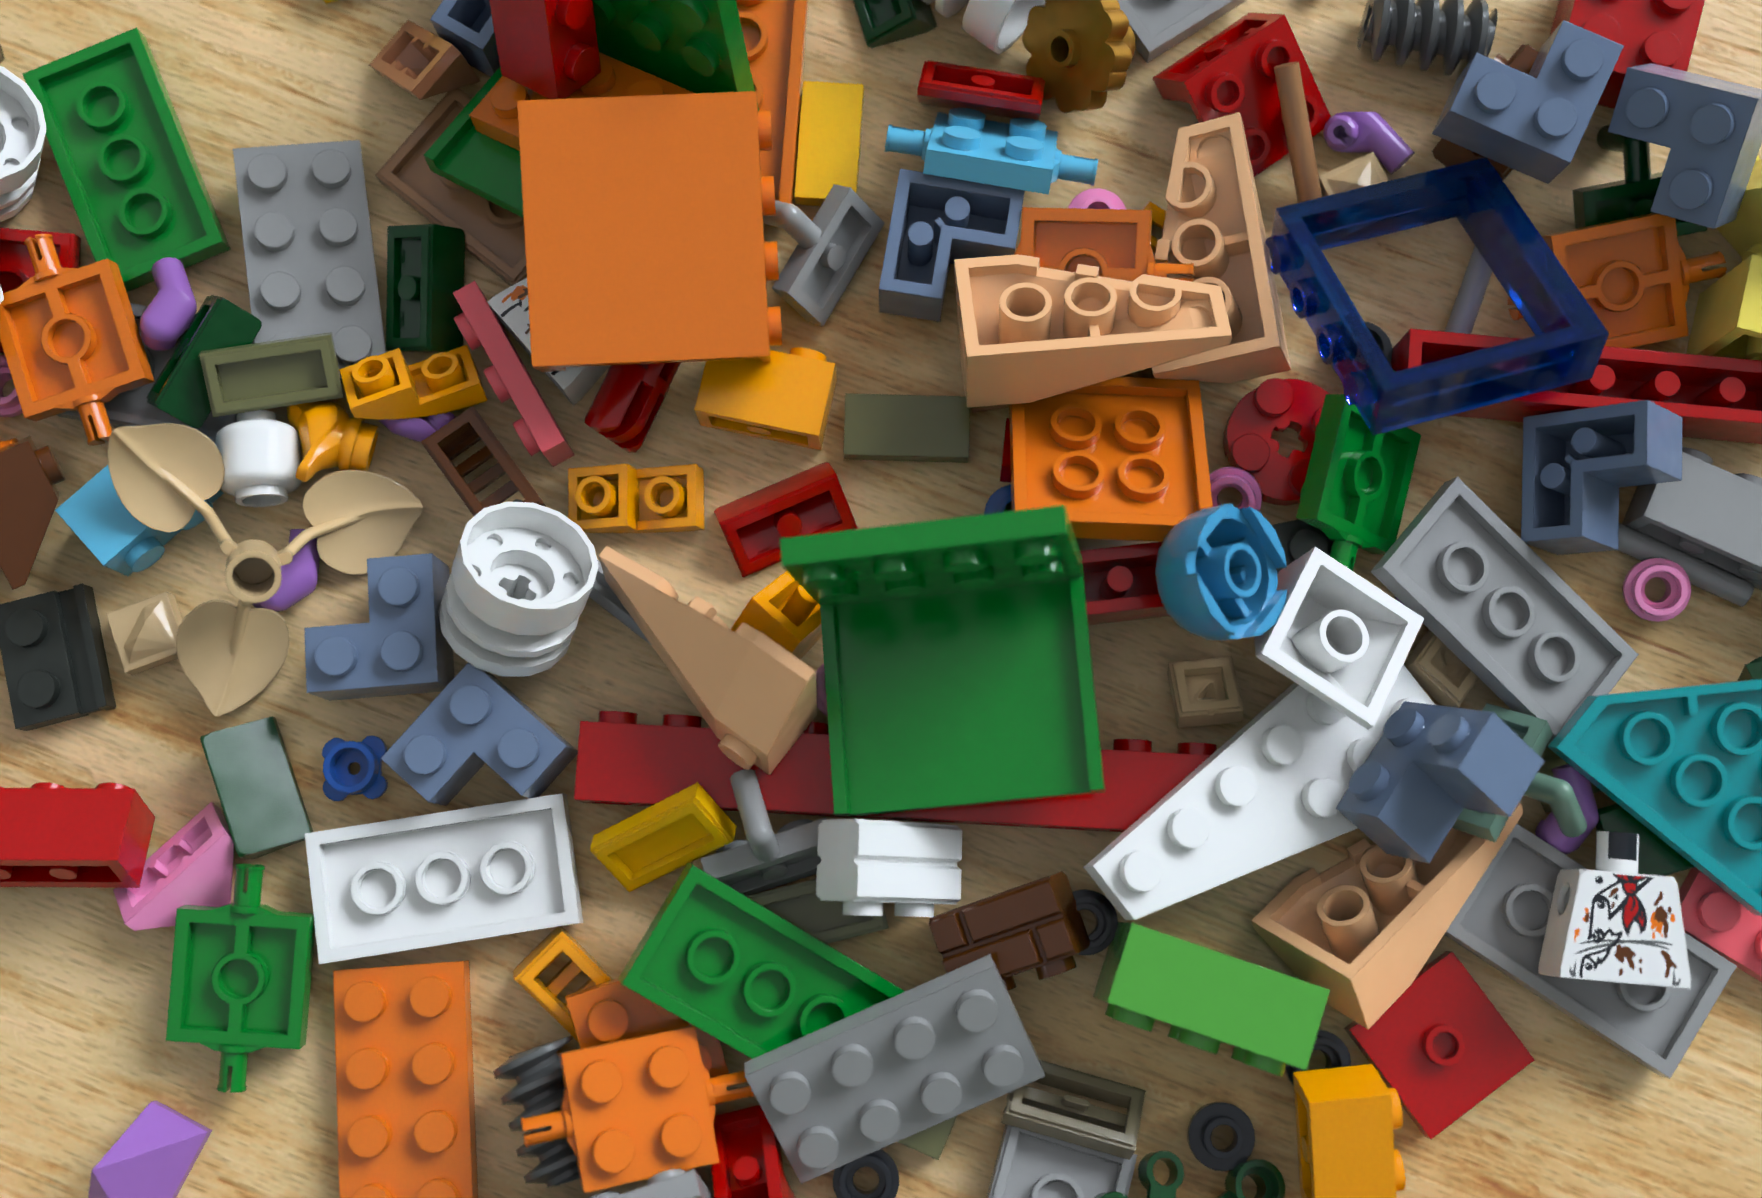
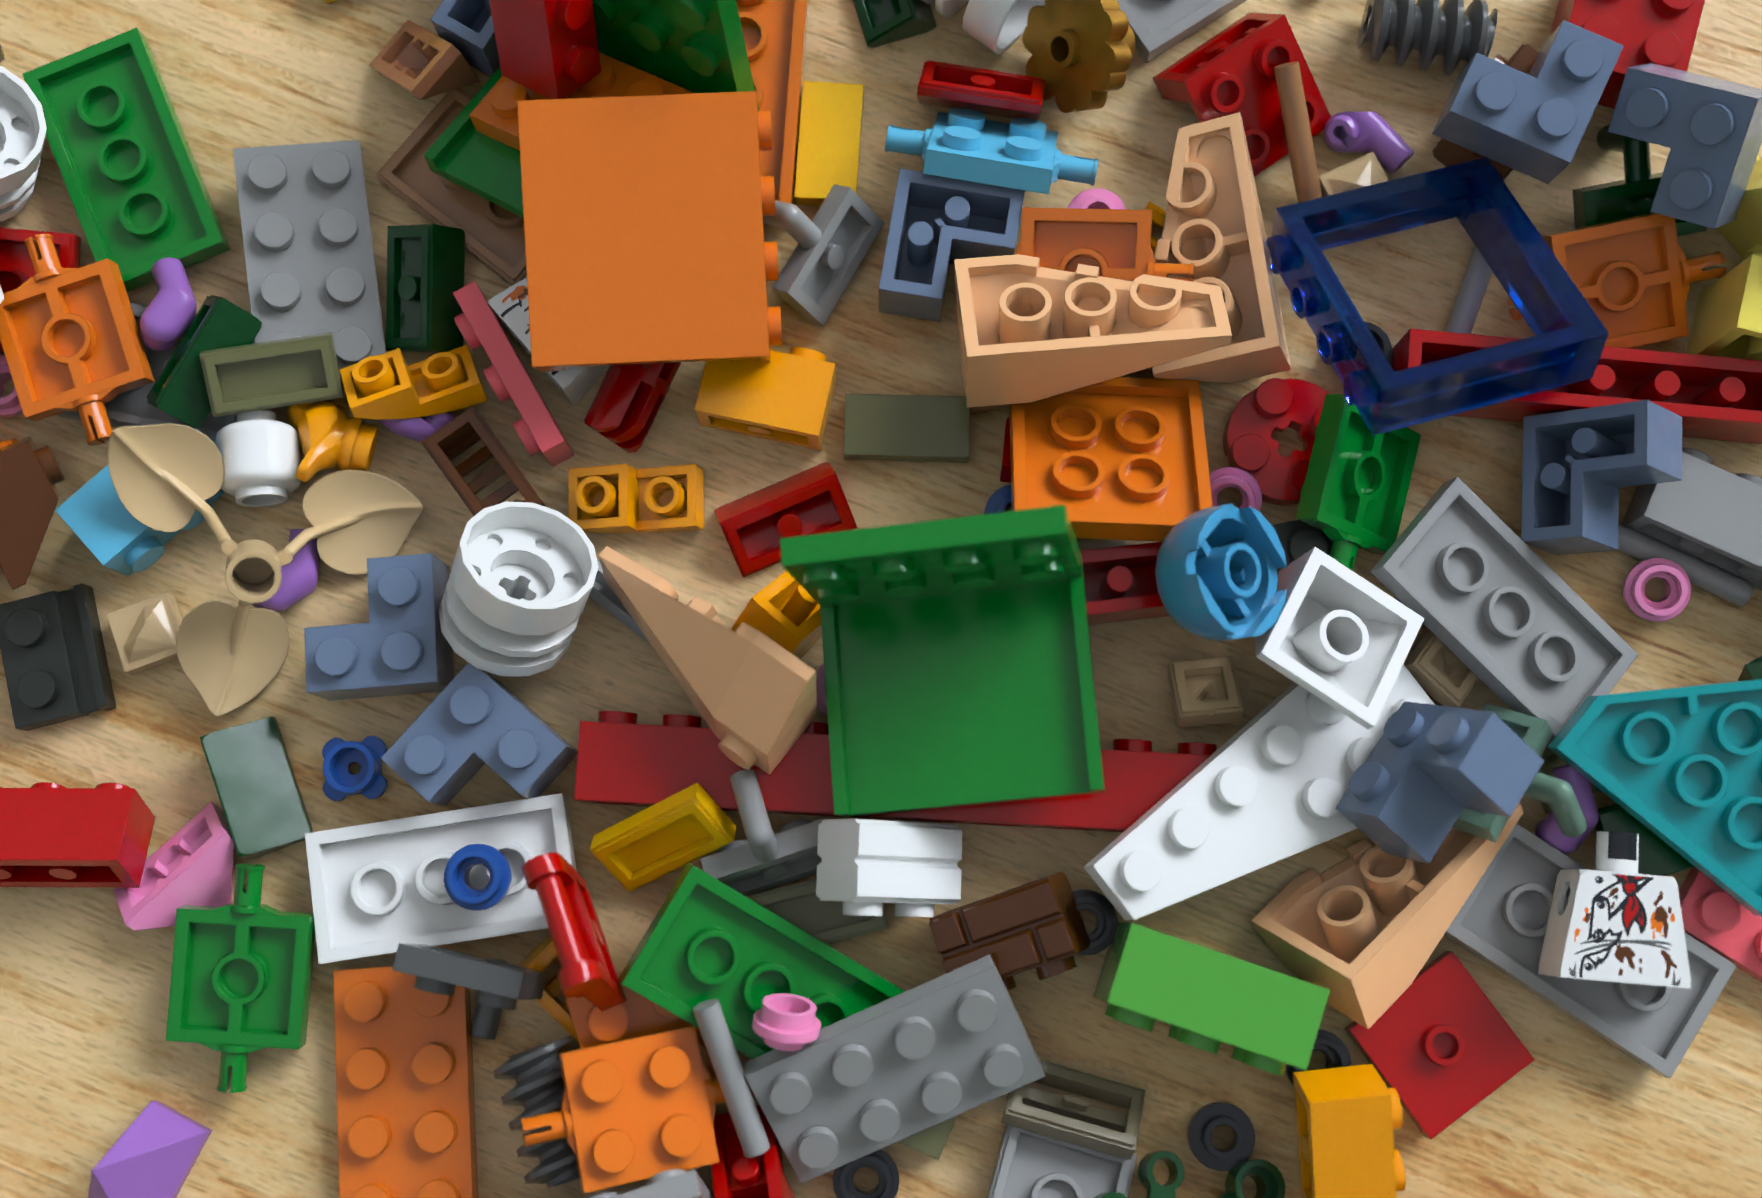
none -> dark grey plate [392,943,547,1040]
none -> blue plate [444,844,512,910]
none -> red plate [521,853,627,1012]
none -> light grey piece [693,999,770,1158]
none -> bright pink plate [752,993,821,1051]

